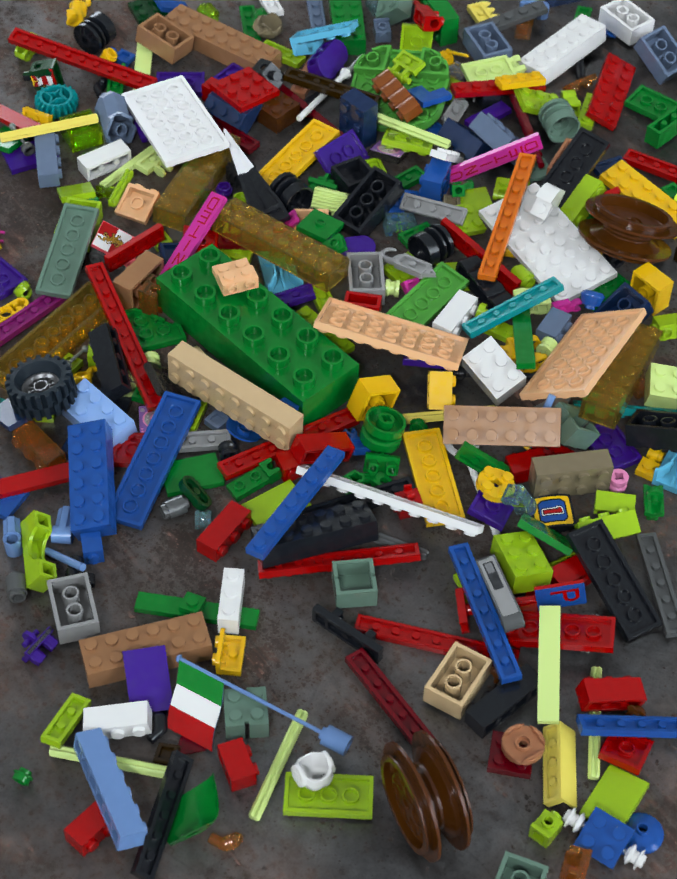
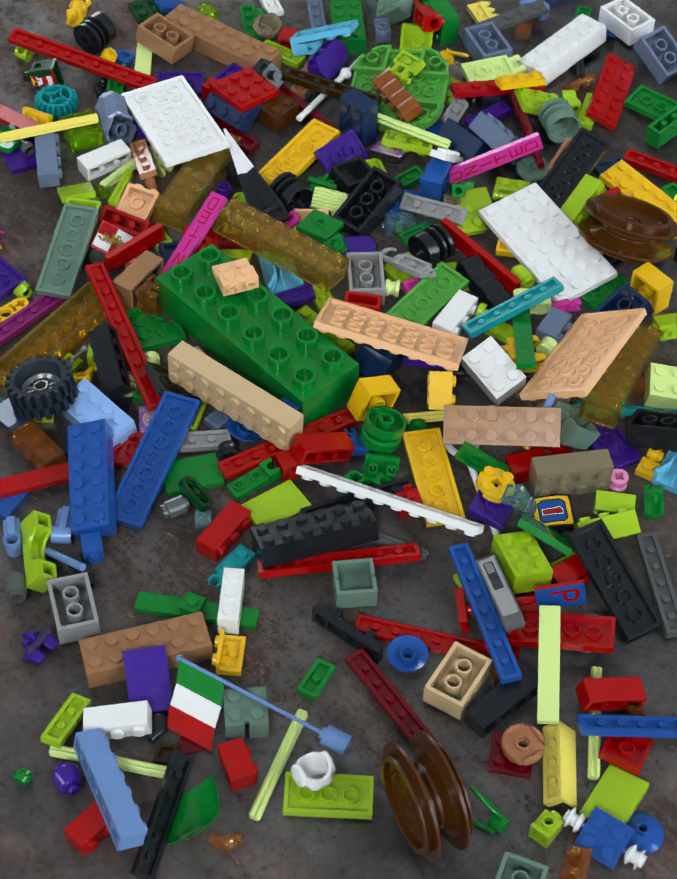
blue plate [245,445,345,560] -> none
blue tile [408,86,452,108] -> none
orange plate [478,152,536,282] -> none
white brick [530,182,566,221] -> none
blue cone [581,289,605,310] -> none
none -> dark purple head [51,761,84,796]
none -> red brick [98,205,155,236]
none -> nougat piece [129,139,158,191]
none -> teal plate [208,543,256,591]
none -> red brick [278,27,298,50]
none -> green plate [297,658,336,702]
none -> dark blue slope [354,343,403,378]
none -> blue dish [387,635,429,673]
none -> green plant [469,785,511,835]

